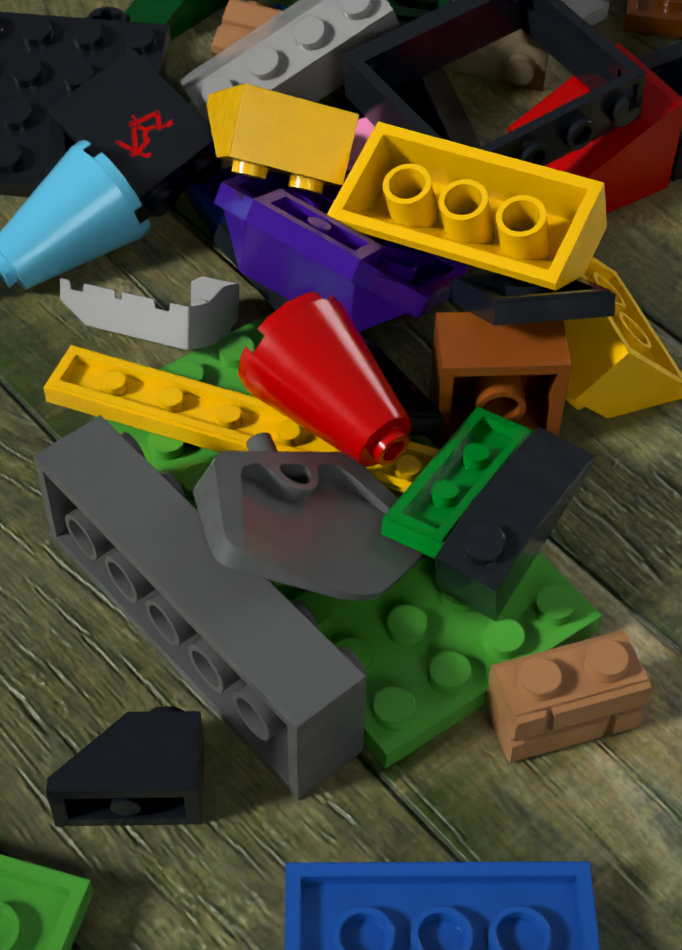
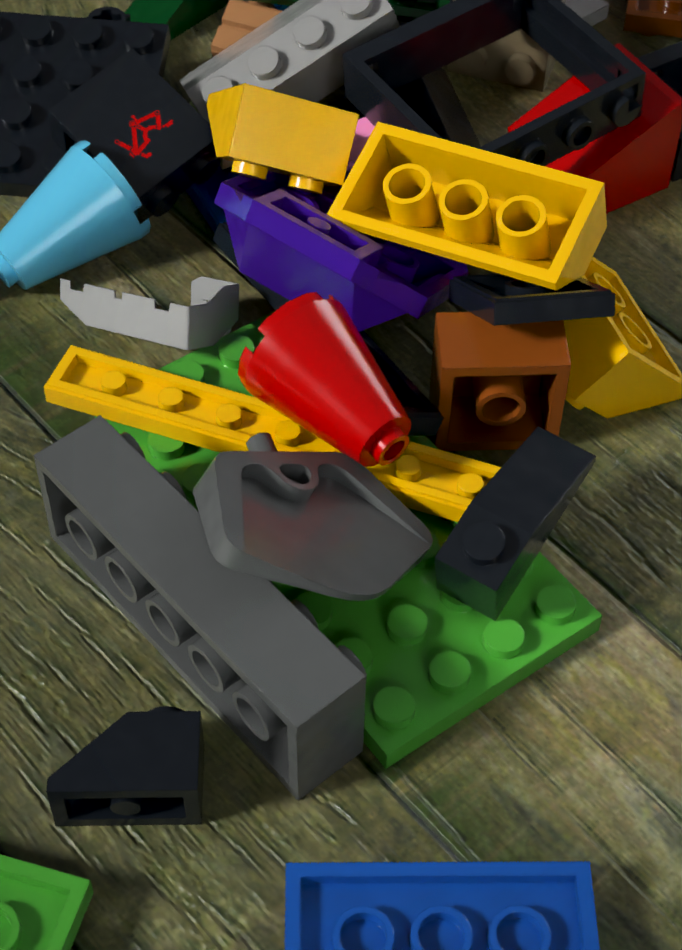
green tile [381,407,533,559] -> none
medium nougat brick [485,630,652,763] -> none

